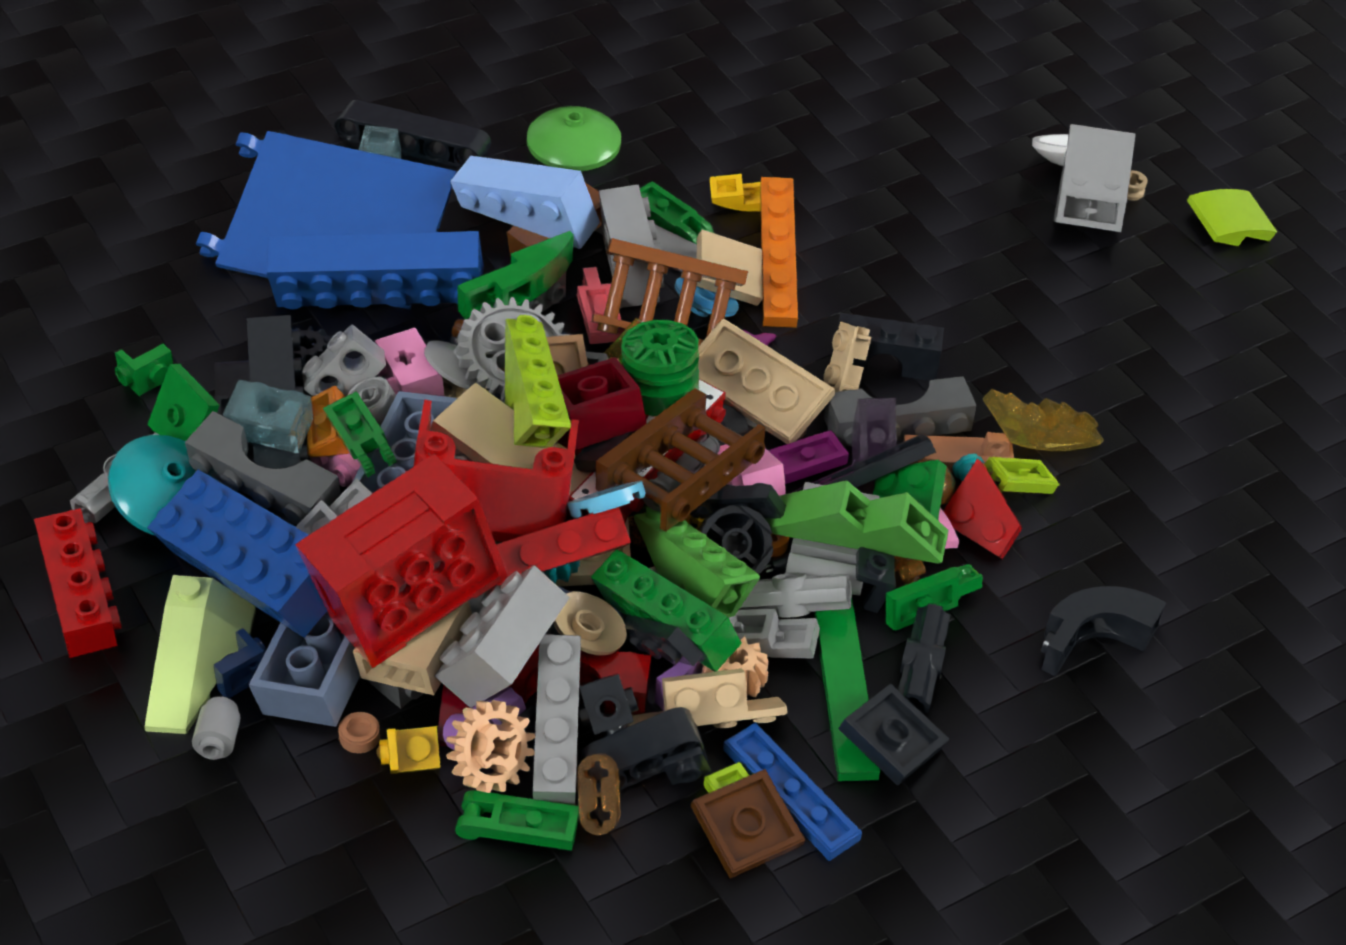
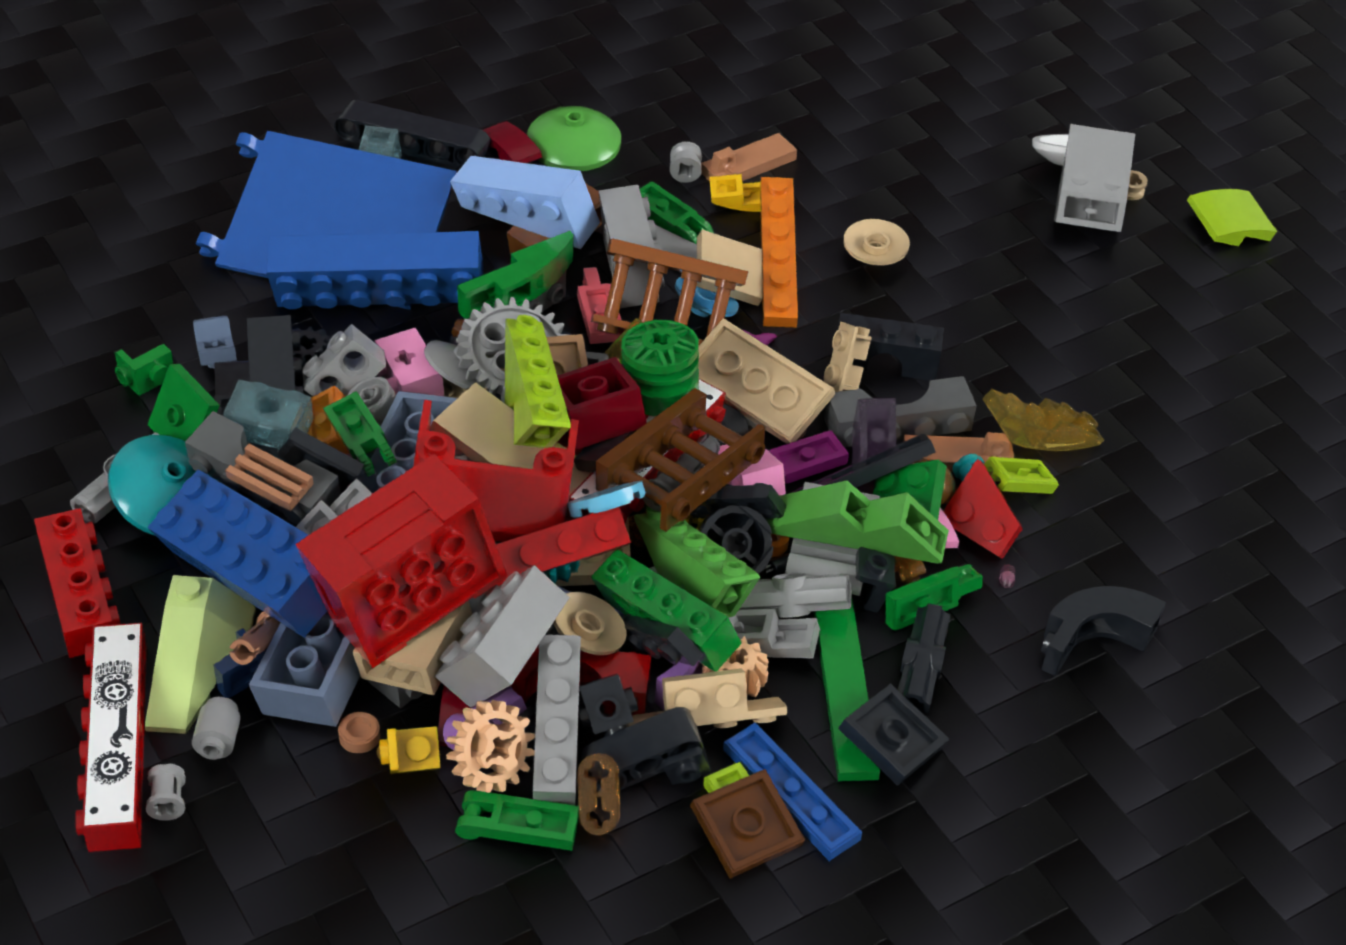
none -> brick [75,623,147,852]
none -> light grey bush [146,764,186,821]
none -> sand blue bracket [193,316,237,368]
none -> nougat tile [225,444,314,512]
none -> nougat pin [229,612,280,665]
none -> black tile [277,427,364,489]
none -> dark red slope [483,121,542,163]
none -> light grey wheel [670,142,702,183]
none -> nougat hinge [701,133,797,182]
none -> tan dish [843,219,910,265]
none -> clear pink piece [1000,564,1016,588]

